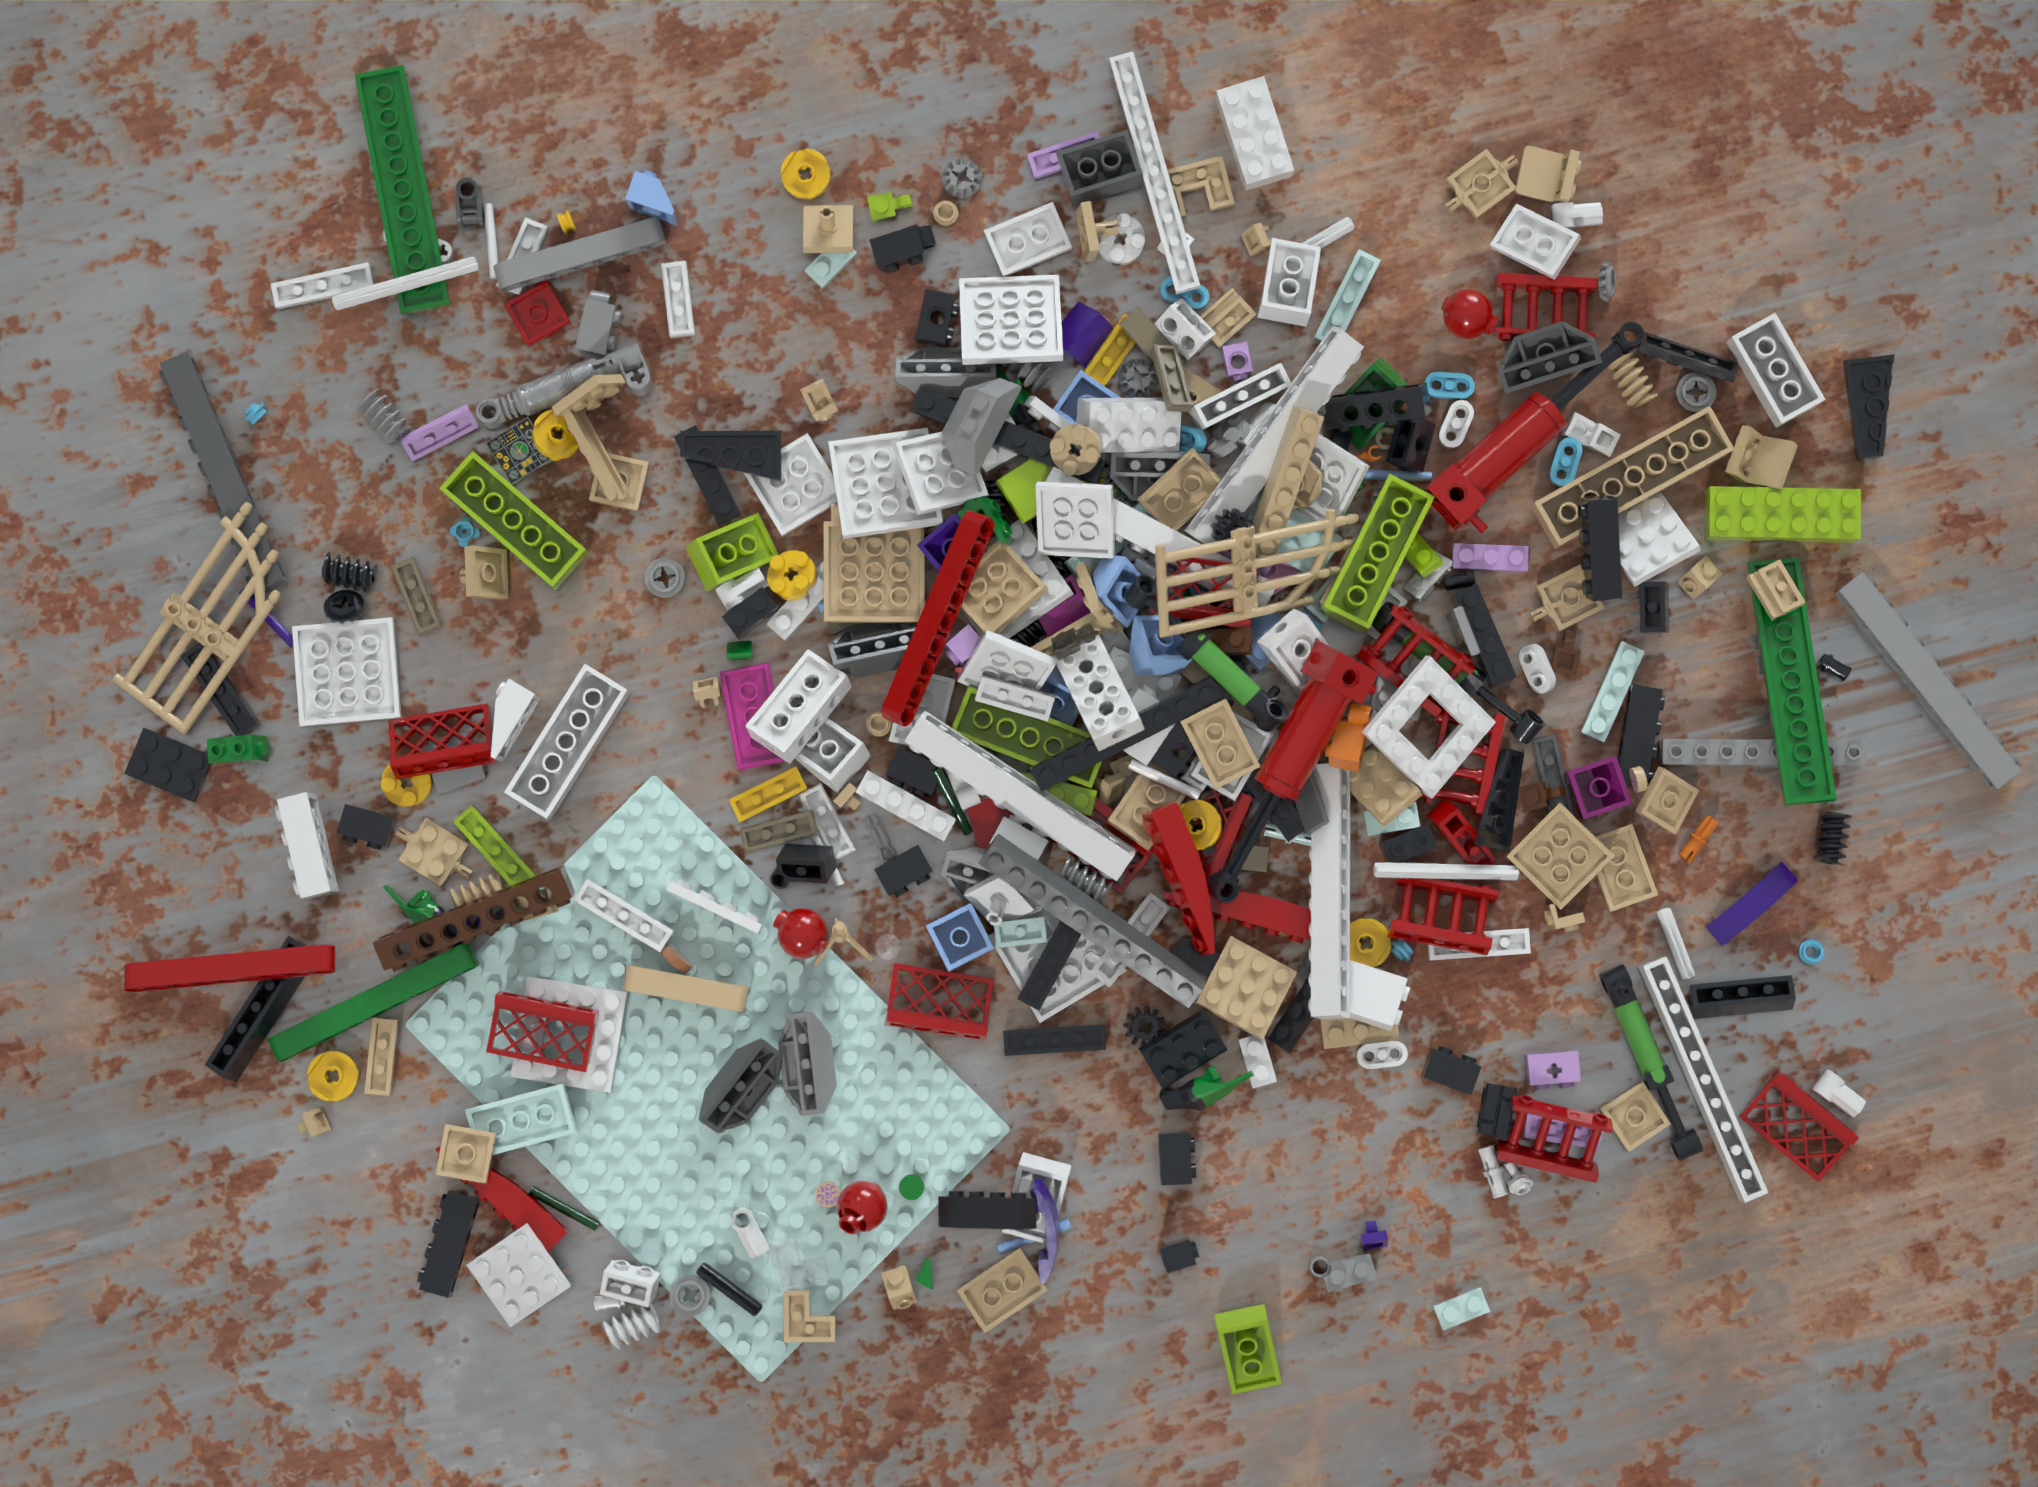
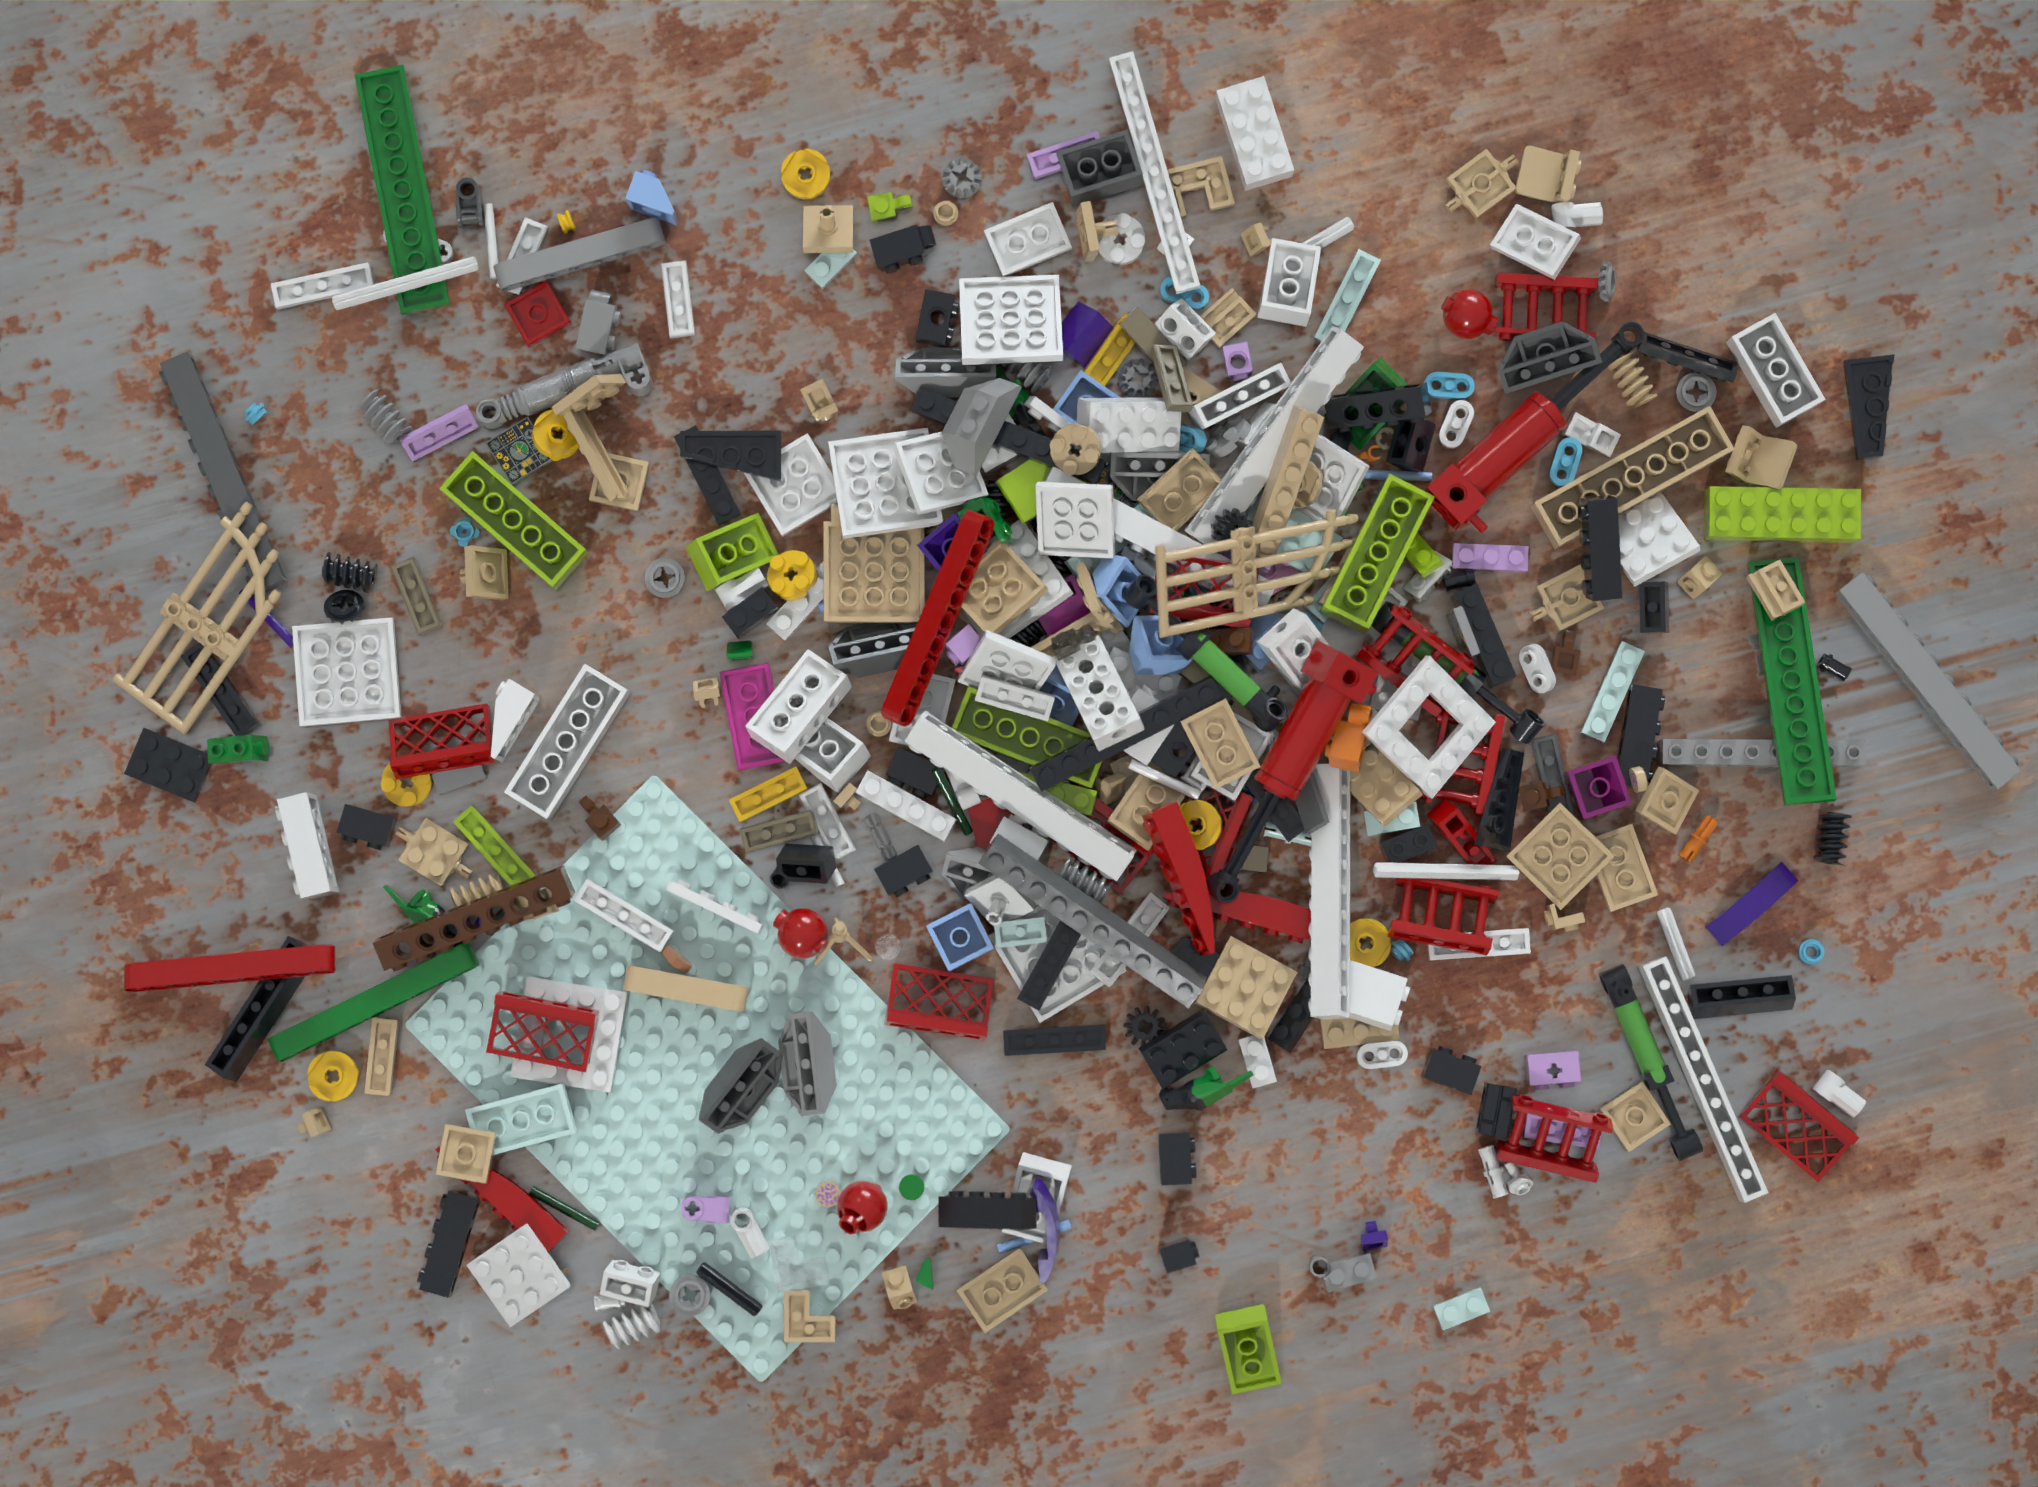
none -> reddish brown plate [579,795,621,841]
none -> lavender piece [681,1196,731,1223]

